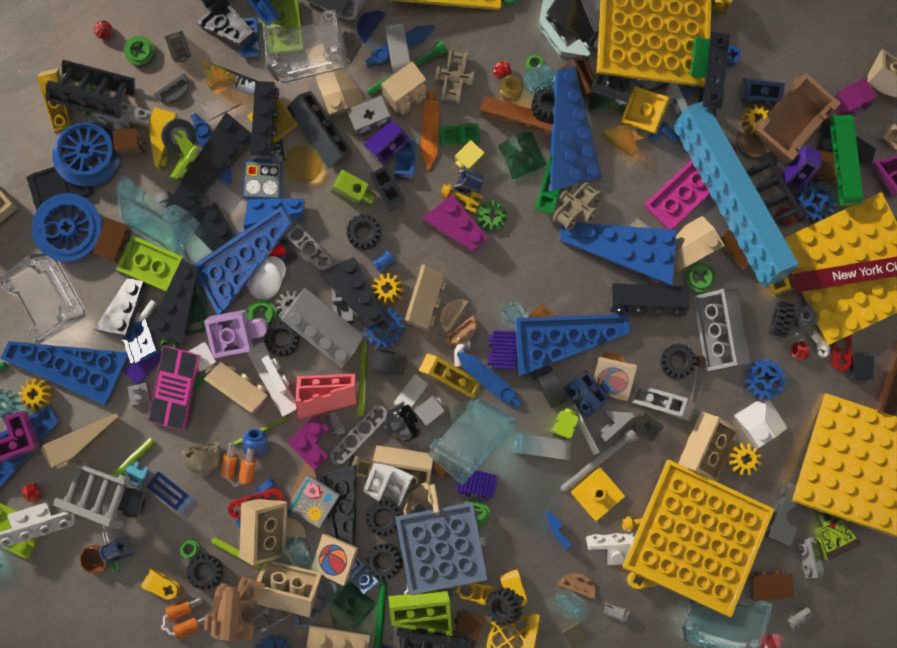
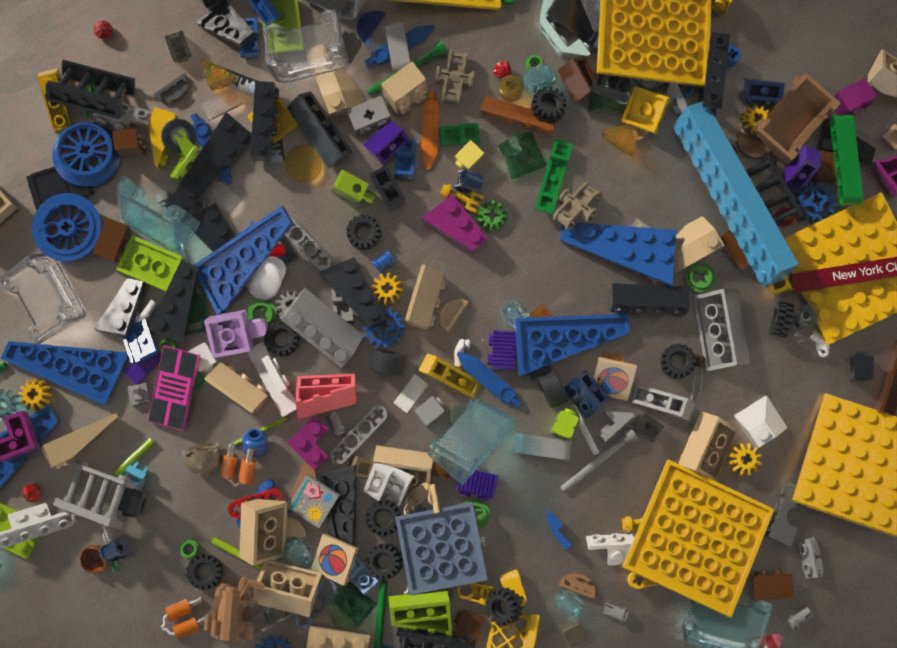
bright green gear [124,36,155,66] -> none
yellow piece [141,568,181,600] -> none
clear blue tile [146,471,189,511] -> none
tile [242,160,283,199] -> none
blue wing [243,198,305,231] -> none
lime bar [357,340,368,417] -> none
black cylinder [384,402,420,442] -> none
medium nougat tile [443,316,478,345] -> none
blue wing [549,66,602,191] -> none
yellow tile [570,467,625,522] -> none
dark pink tile [643,160,710,230] -> none
blue piece [649,120,679,143] -> none
green slope [689,36,710,78] -> none
blue gear [744,358,787,401] -> none
red plate [791,341,811,360] -> none
torso [815,513,862,561] -> none
red beam [832,334,852,371] -> none

